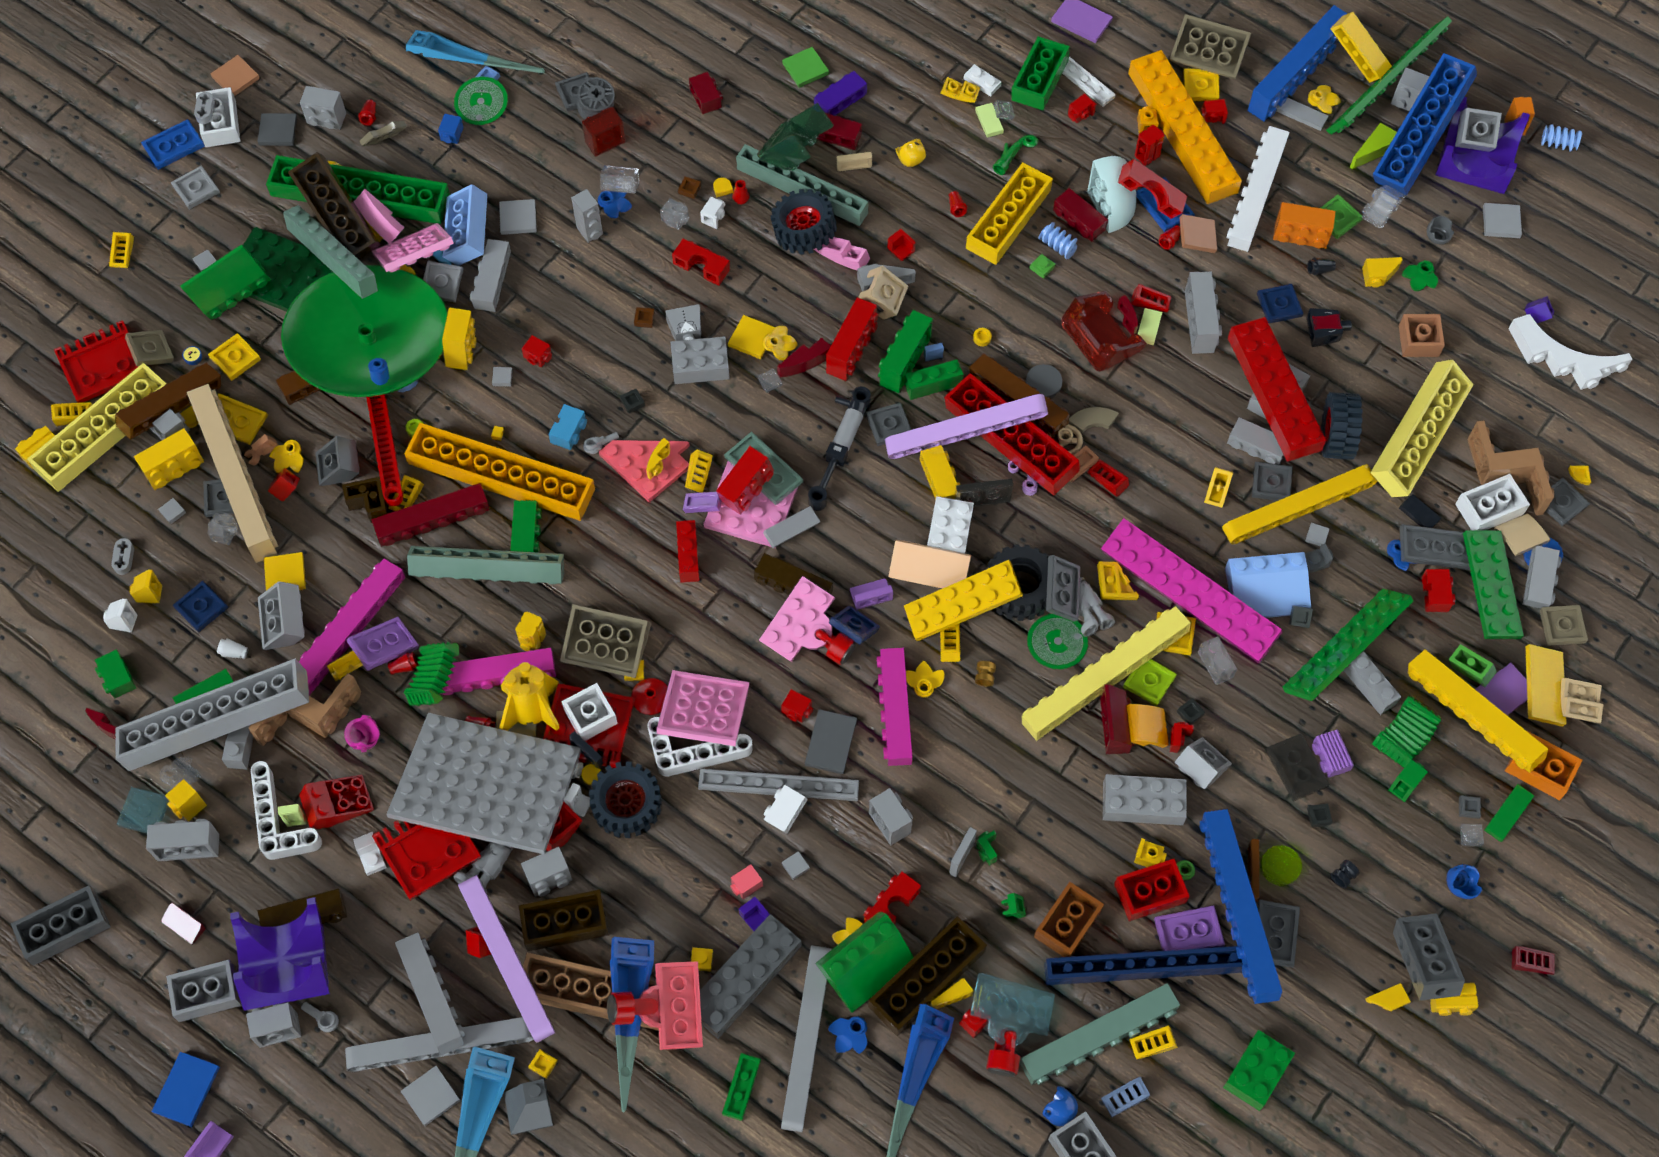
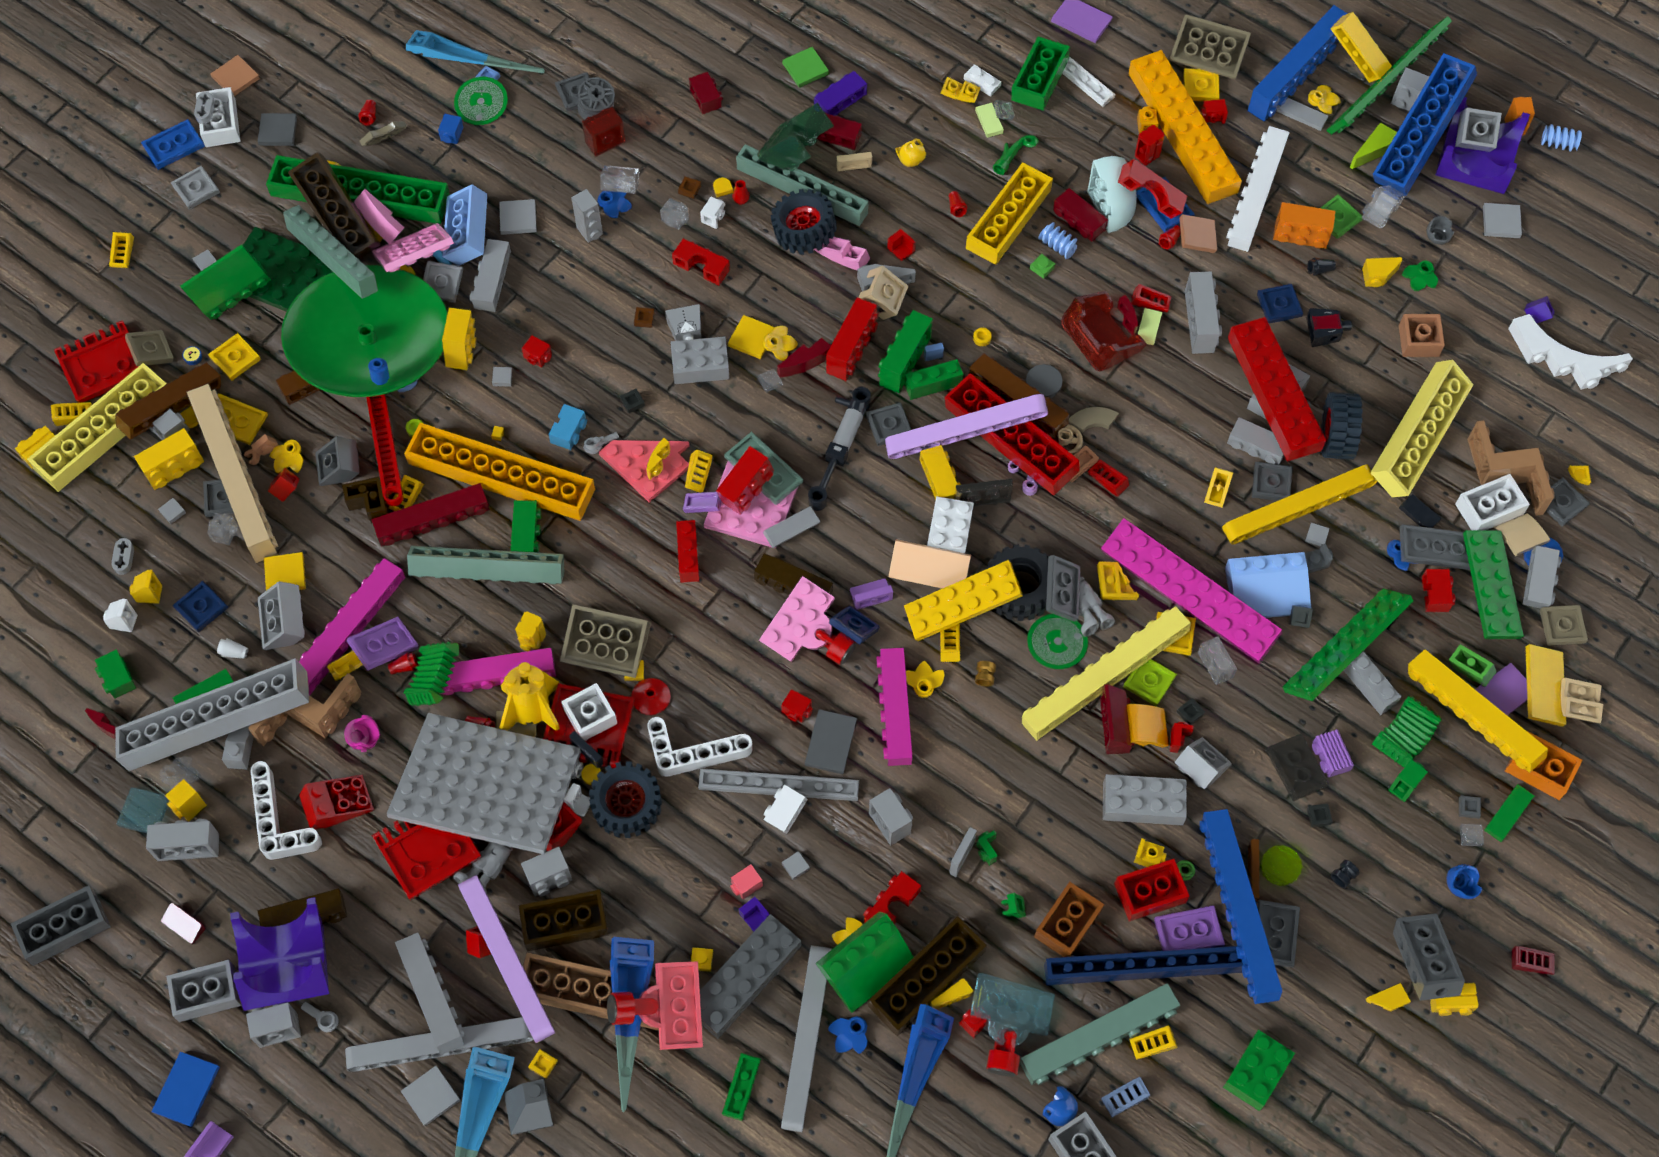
yellowish green tile [278,804,307,827] -> none
light grey brick [300,86,346,130] -> none
white slope [353,832,387,876] -> none
bright pink plate [657,670,749,746] -> none
red brick [1068,93,1096,123] -> none

